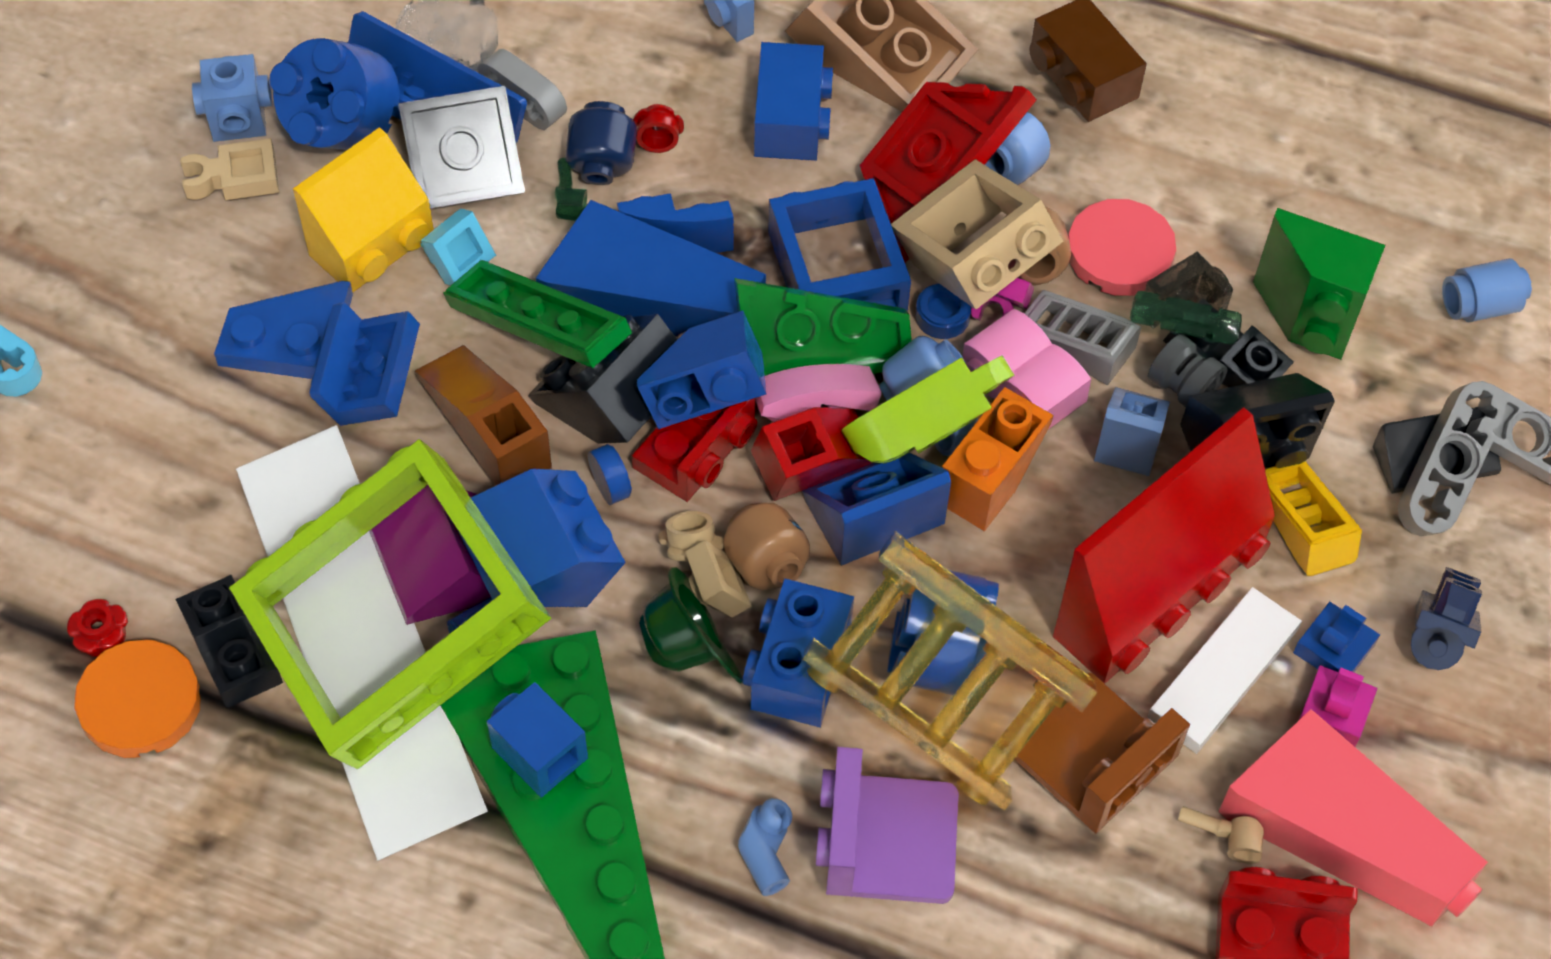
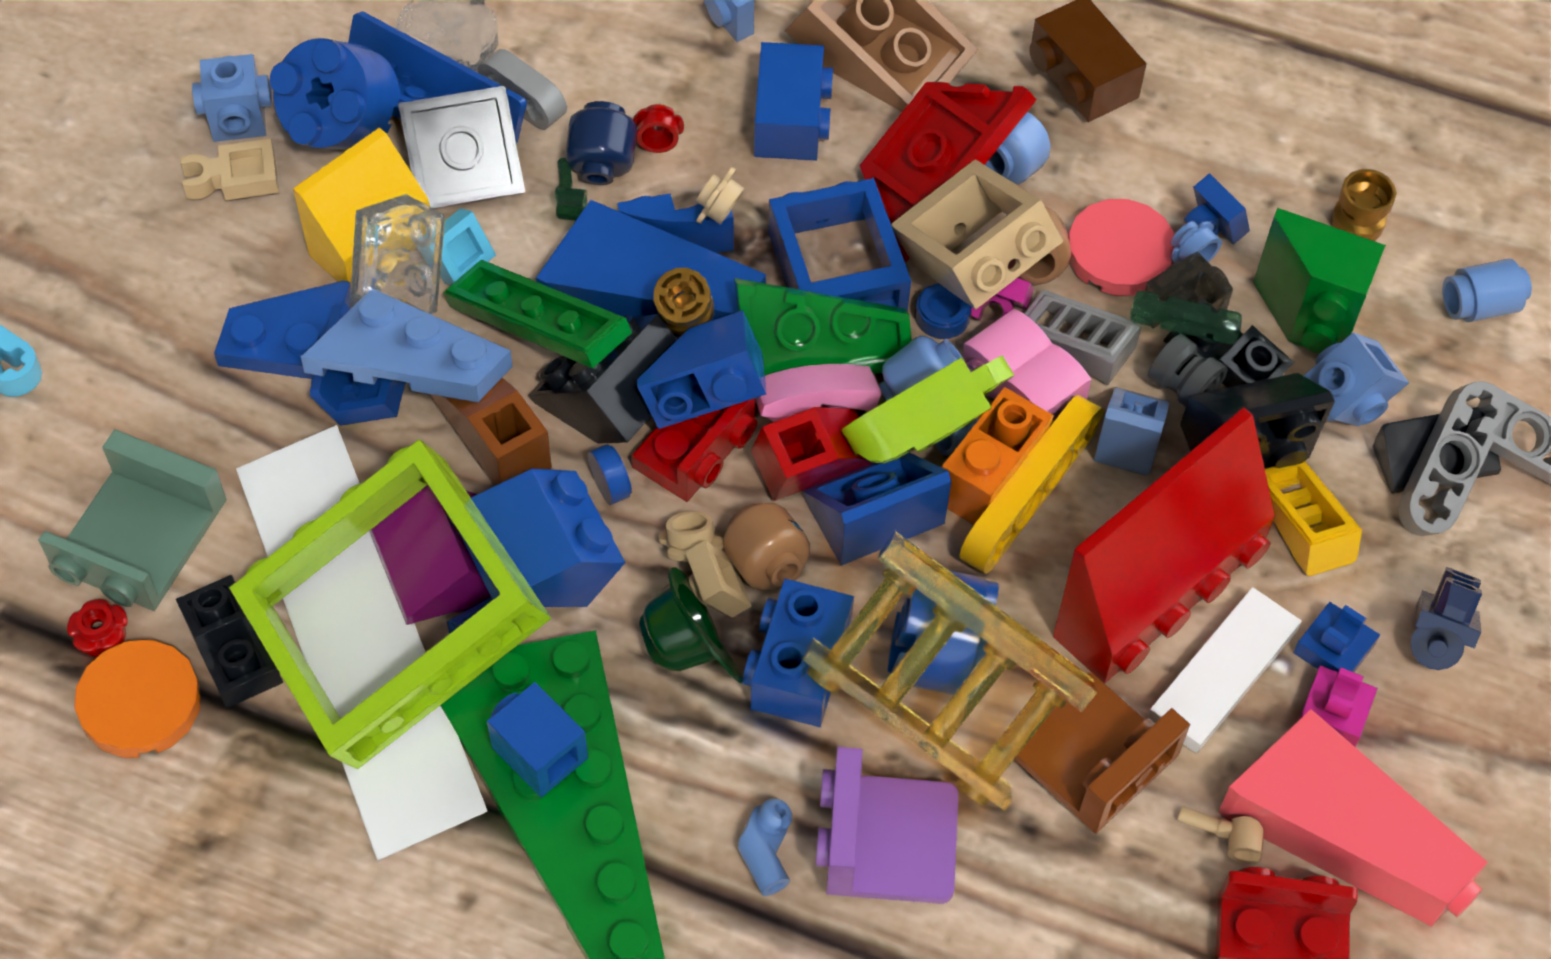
none -> sand green panel [38,429,227,612]
none -> medium blue wing [301,288,512,402]
none -> clear bracket [350,194,445,314]
none -> pearl gold wheel [653,268,714,336]
none -> tan plate [696,166,745,225]
none -> yellow beam [959,394,1104,574]
none -> medium blue plate [1171,221,1222,272]
none -> blue tile [1184,173,1250,245]
none -> medium blue brick [1304,332,1409,426]
none -> pearl gold wheel [1331,169,1397,241]

